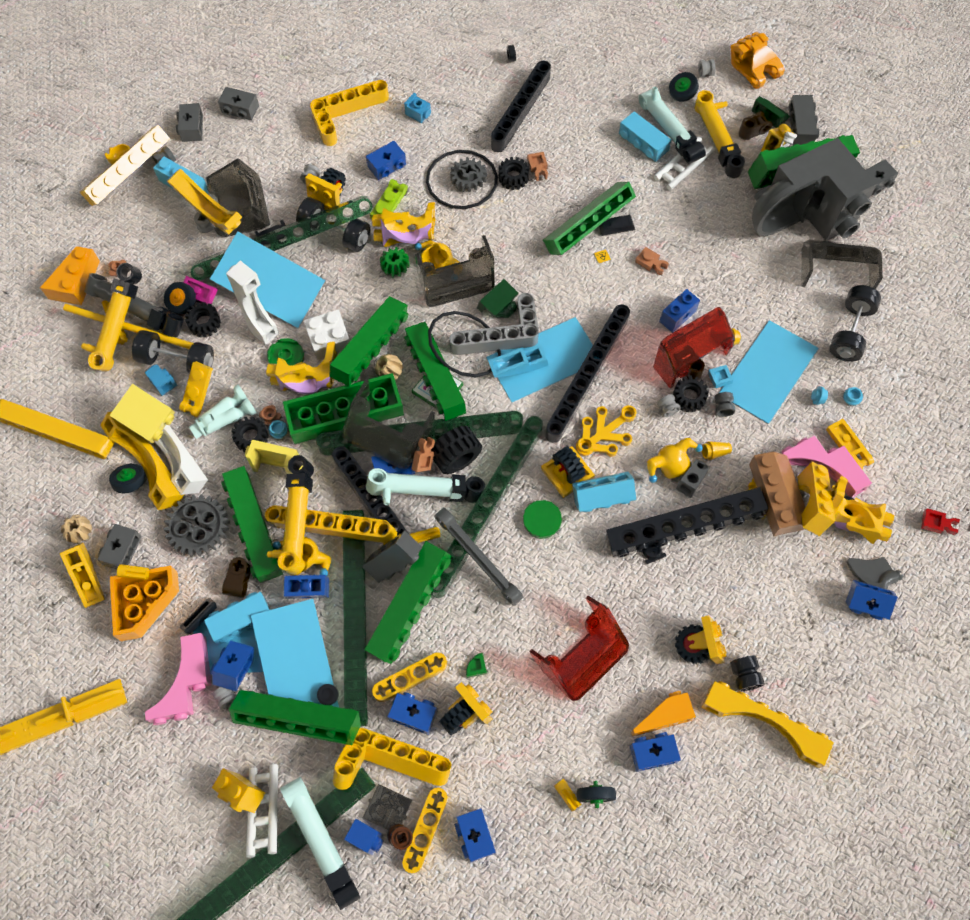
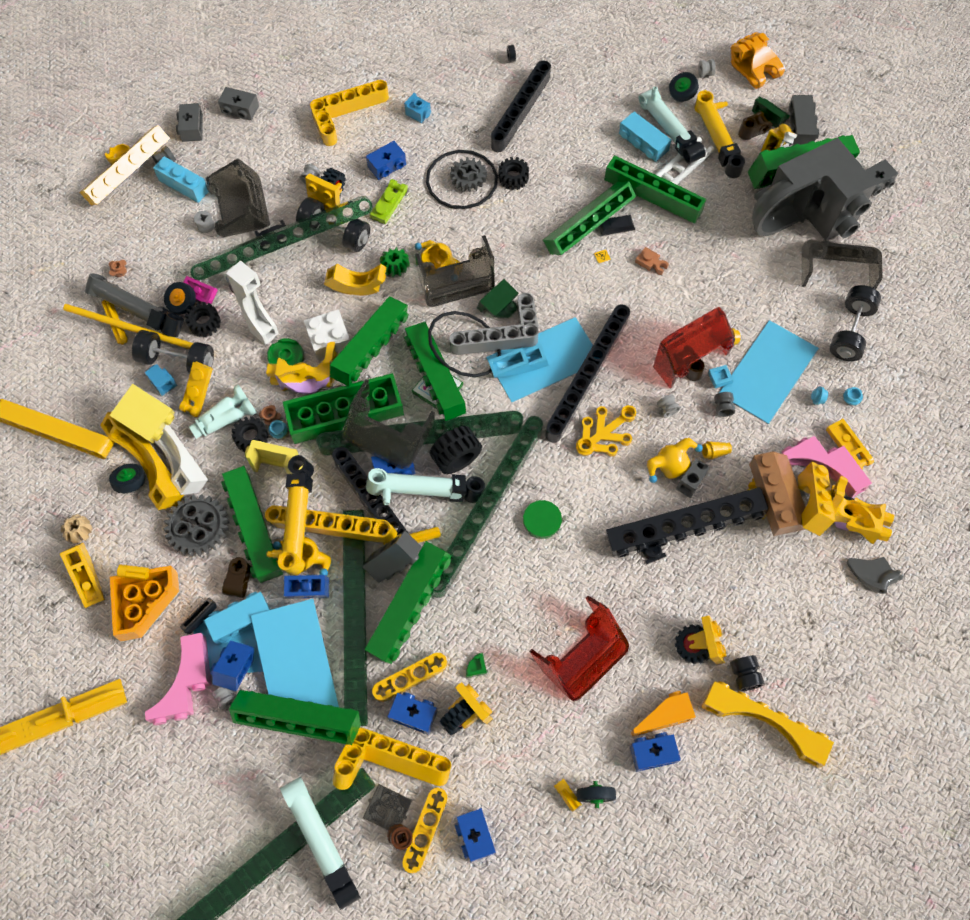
light orange wedge [40,246,100,305] -> none
yellow piece [81,263,142,372] -> none
dark grey brick [97,524,142,570] -> none
yellow arch [167,169,242,234] -> none
medium azure piece [210,231,326,328] -> none
yellow brick [212,768,266,813] -> none
white bar [246,764,278,858] -> none
black tile [317,684,339,705] -> none
blue brick [344,819,384,855] -> none
yellow hips [372,202,436,247] -> none
tan piece [375,354,403,380] -> none
nougat plate [411,437,435,472] -> none
dark grey piece [434,507,524,606] -> none
nougat plate [527,152,548,181] -> none
plate [541,446,595,498] -> none
medium azure brick [572,471,636,512] -> none
blue brick [659,289,700,333] -> none
black tyre [673,376,709,412] -> none
blue brick [846,580,898,620] -> none
red plate [921,508,960,535] -> none
none -> yellow arch [324,264,386,296]
none -> green brick [604,155,706,224]

